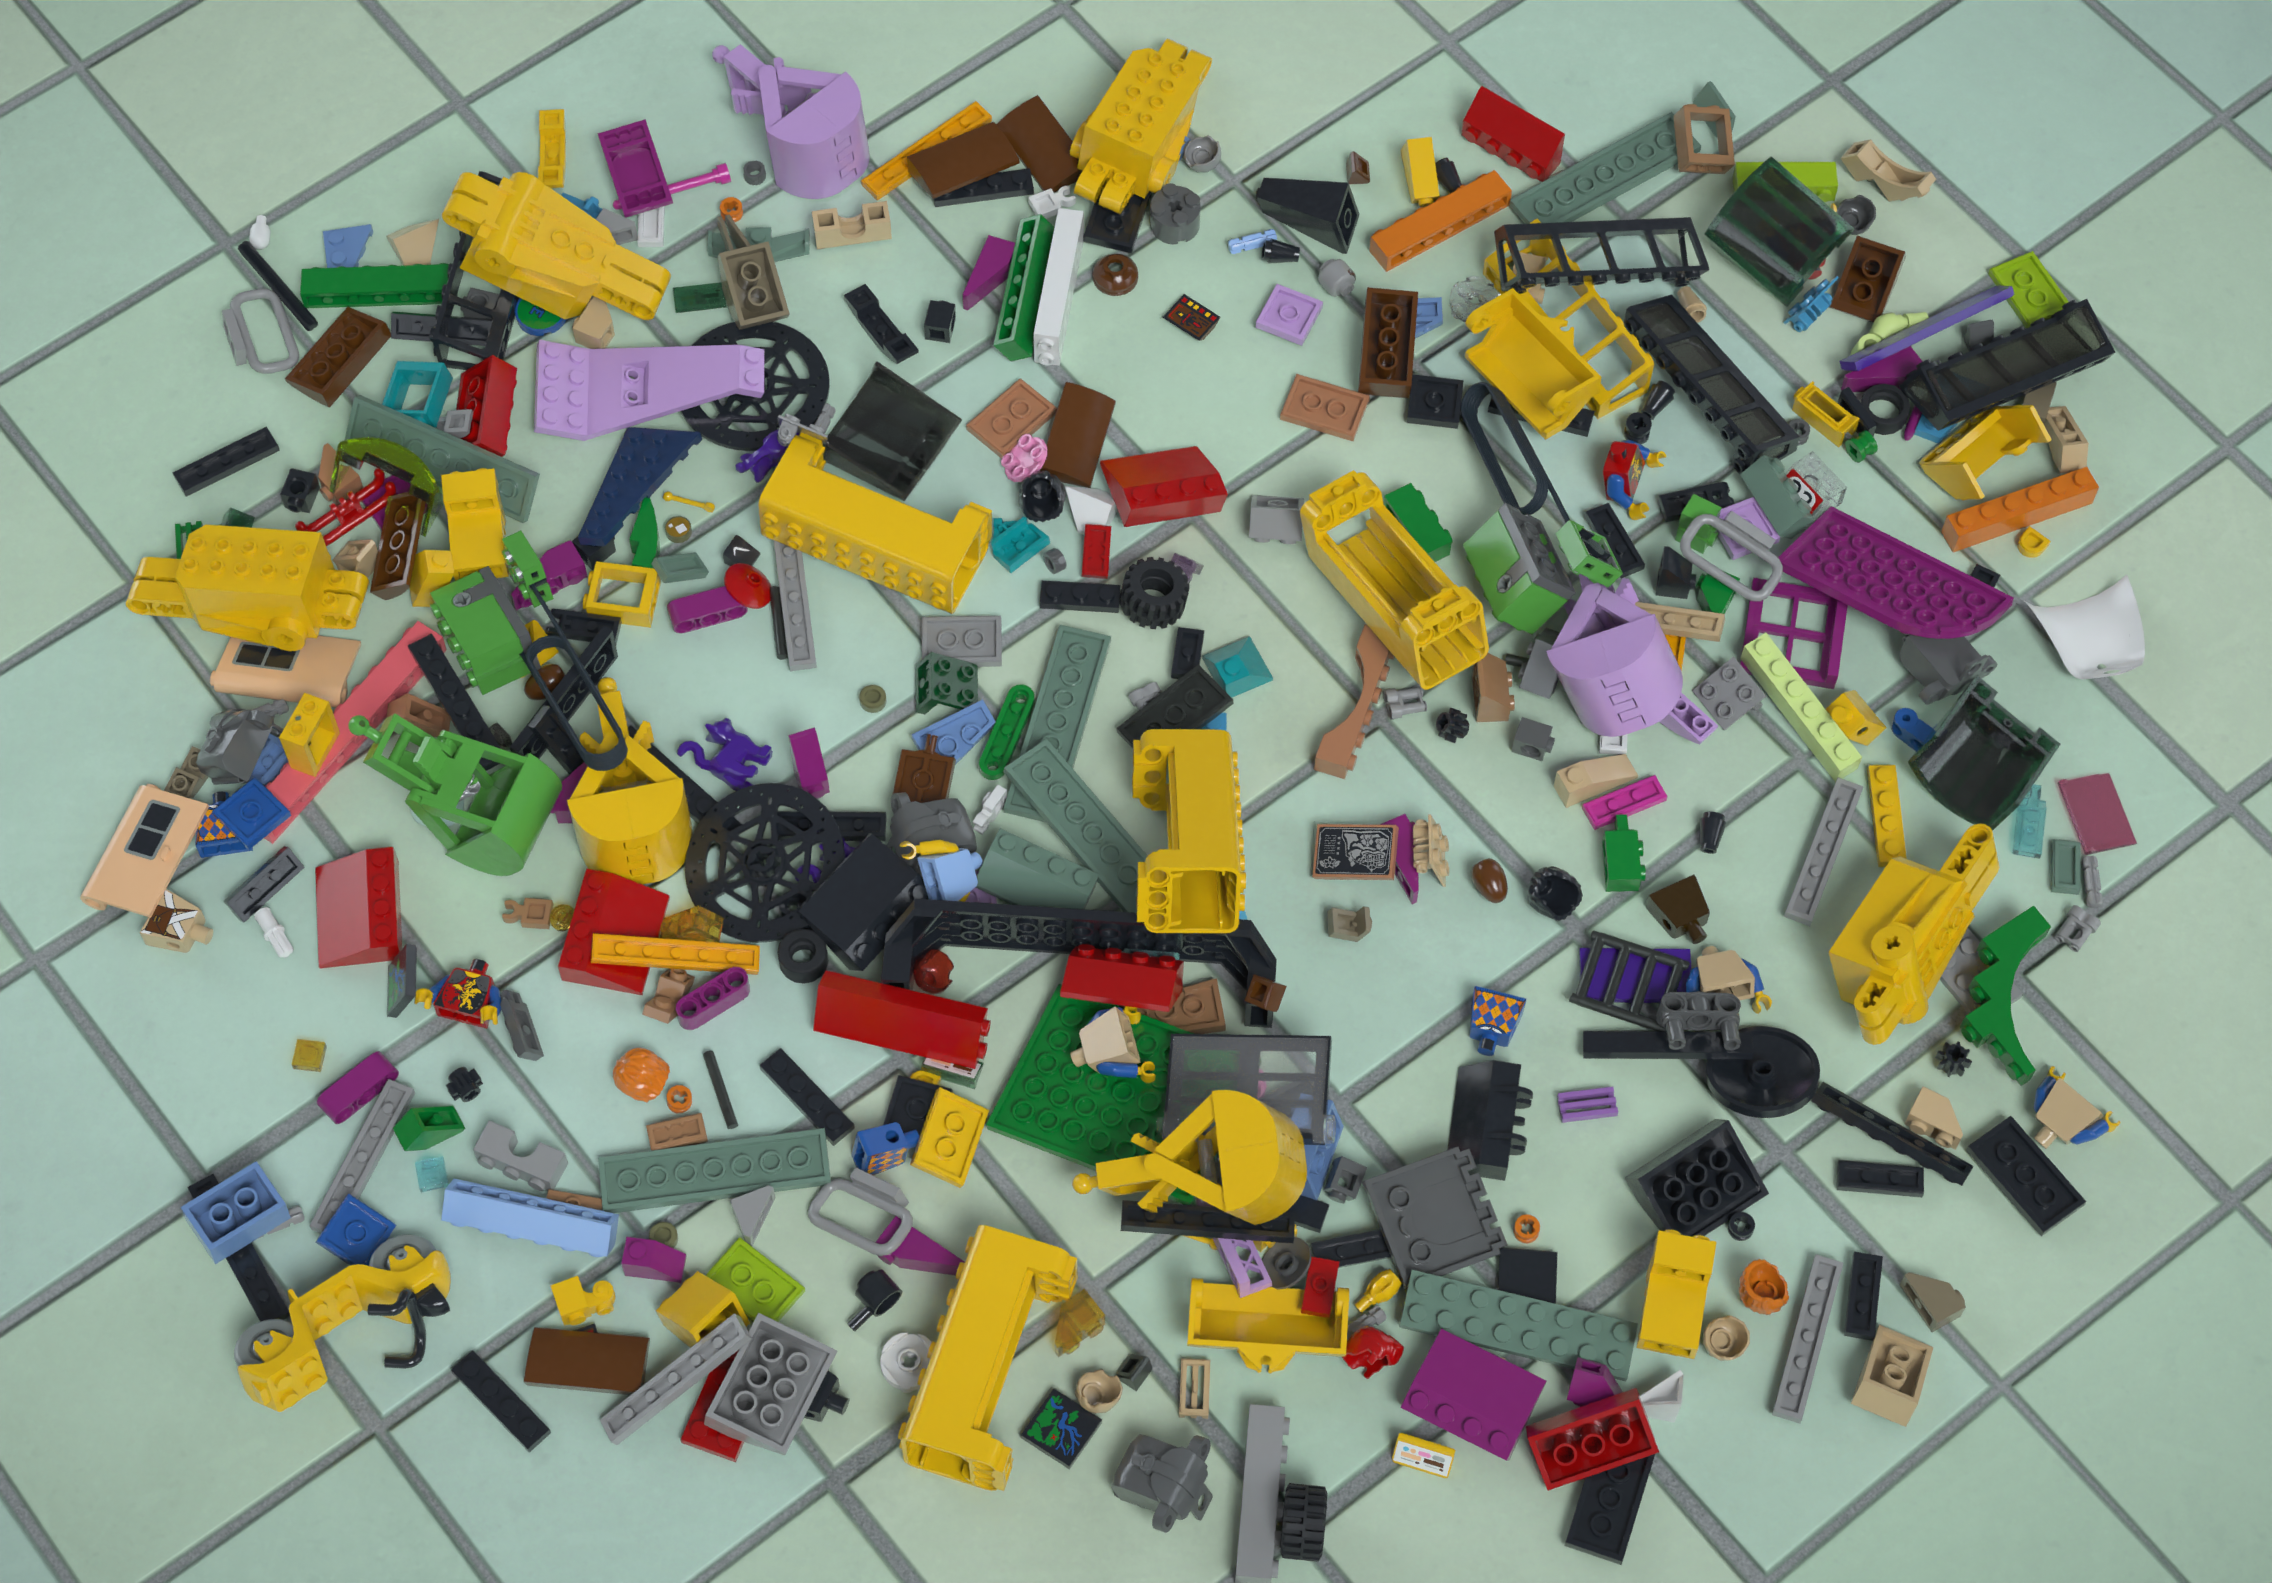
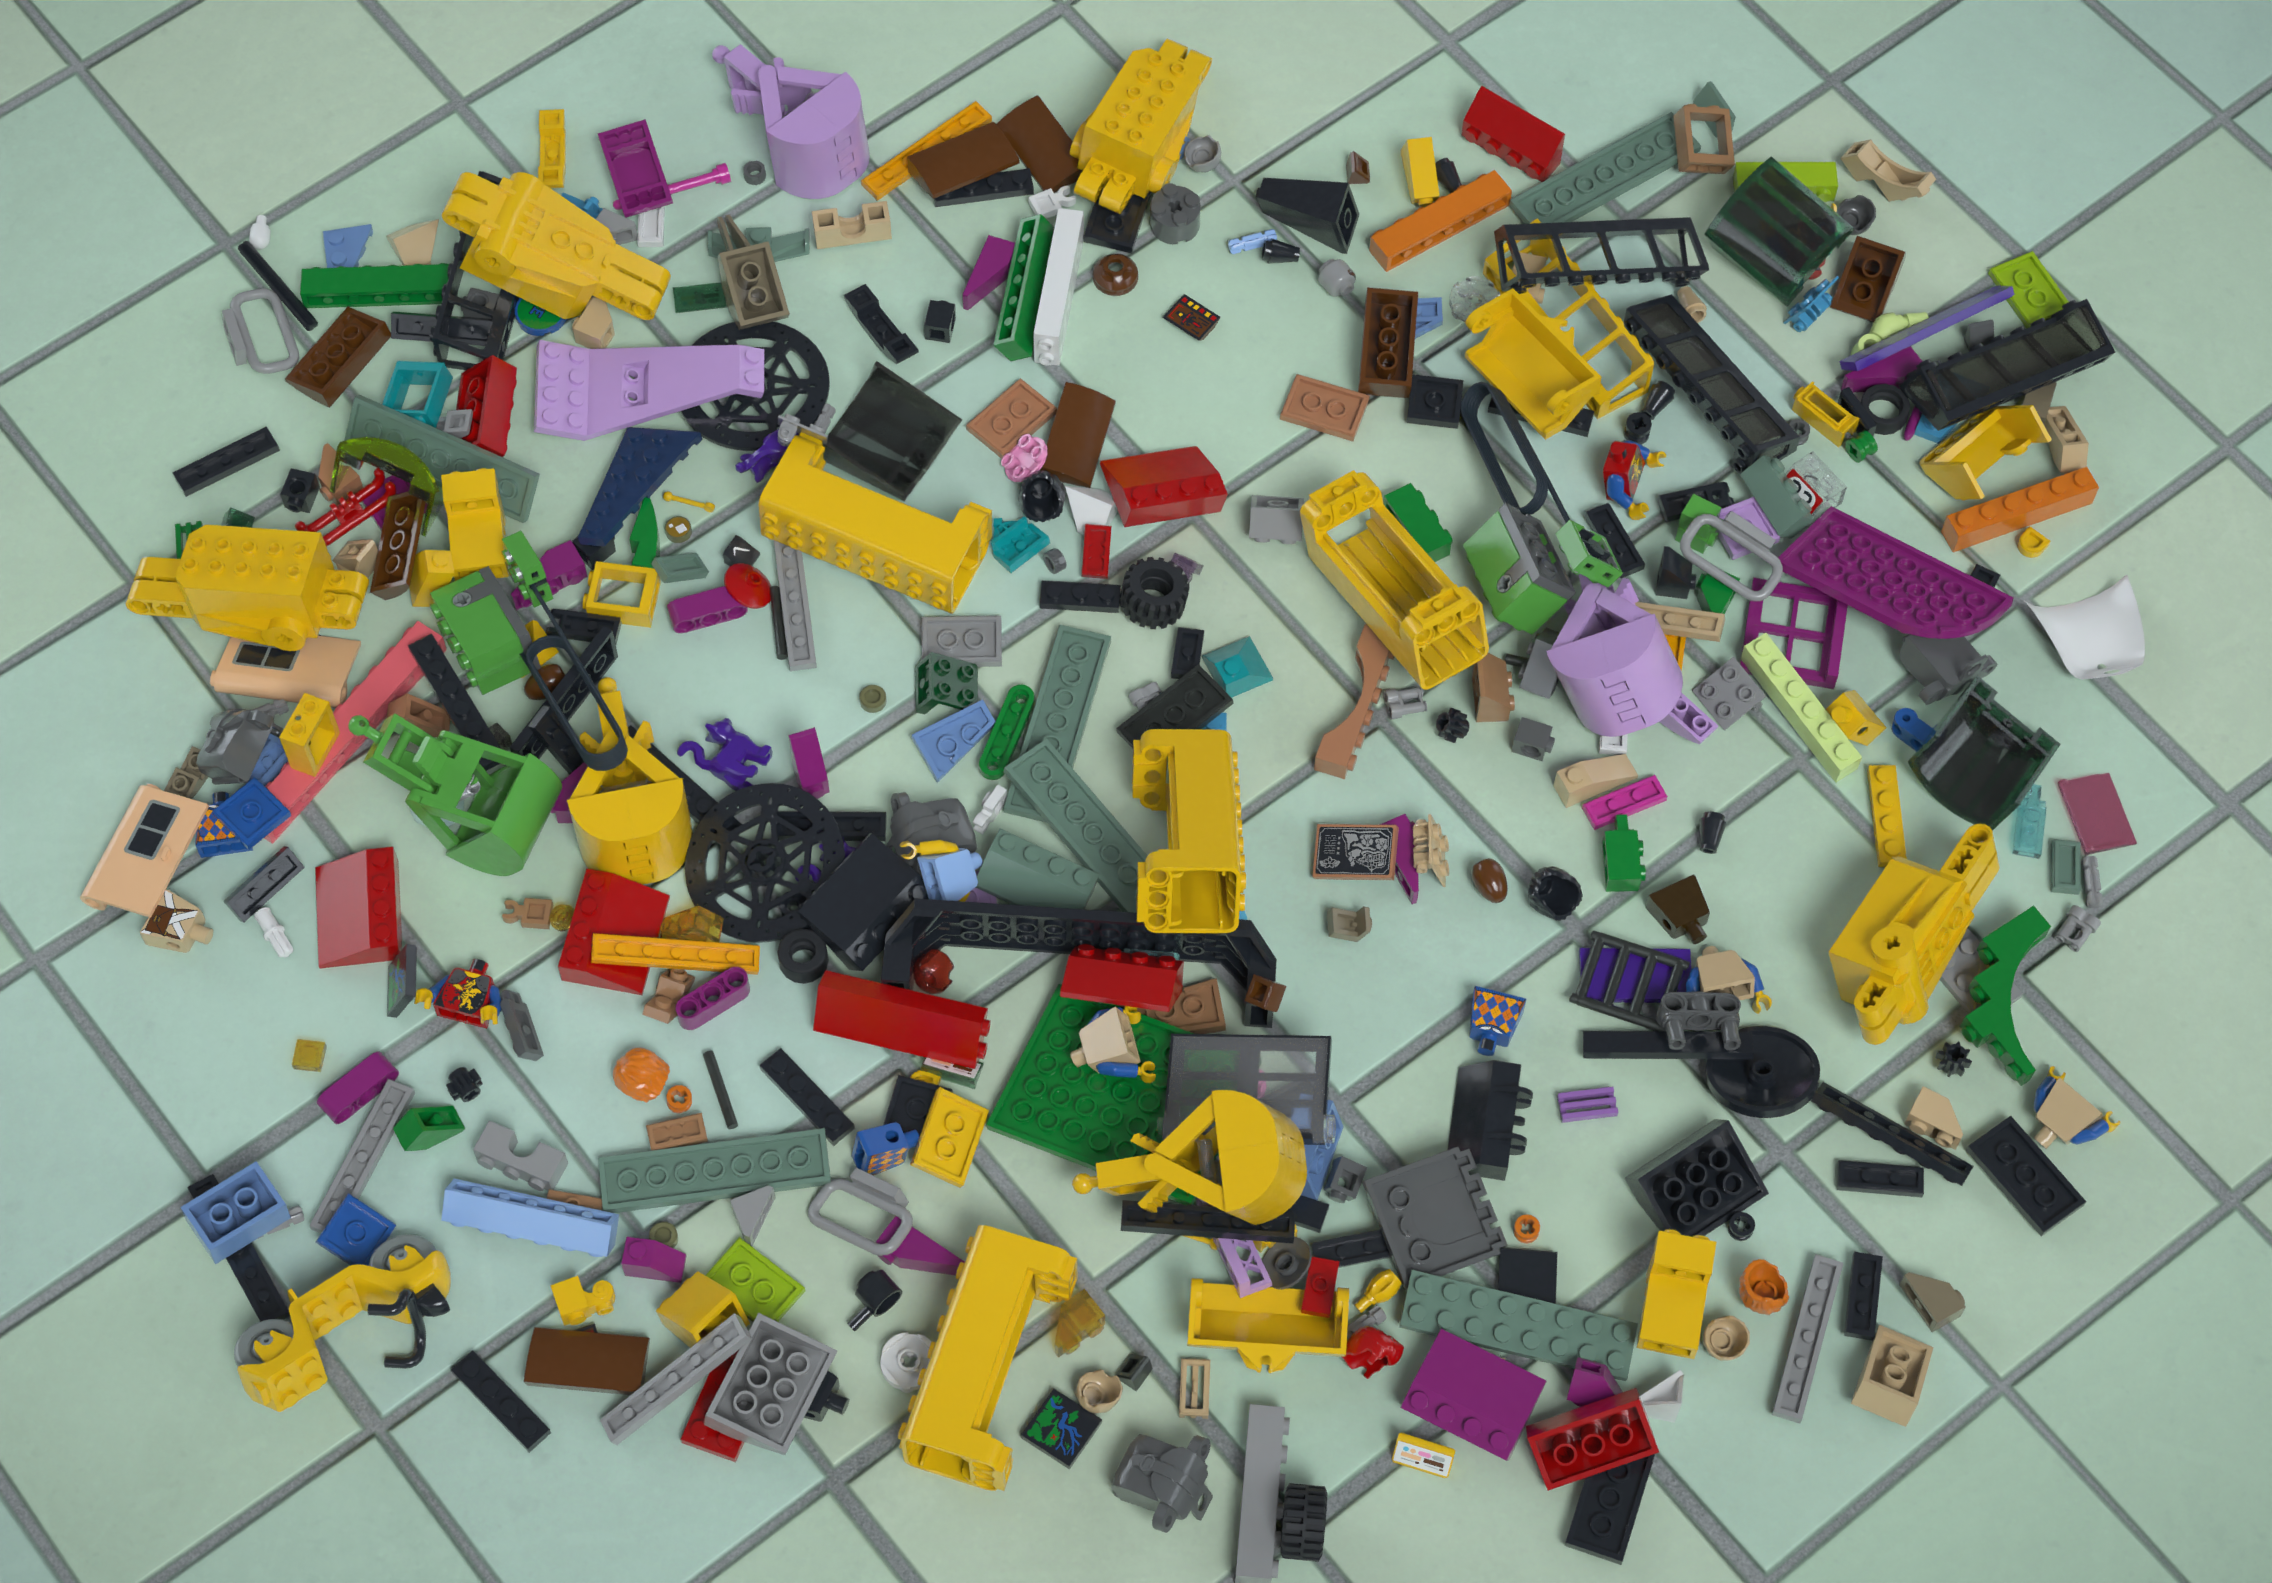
clear light blue tile [415,1156,449,1193] -> none
orange bush [720,197,743,222] -> none
reddish brown plate [893,734,956,803] -> none
lavender plate [1256,284,1323,346] -> none
light grey plate [1784,777,1863,926] -> none

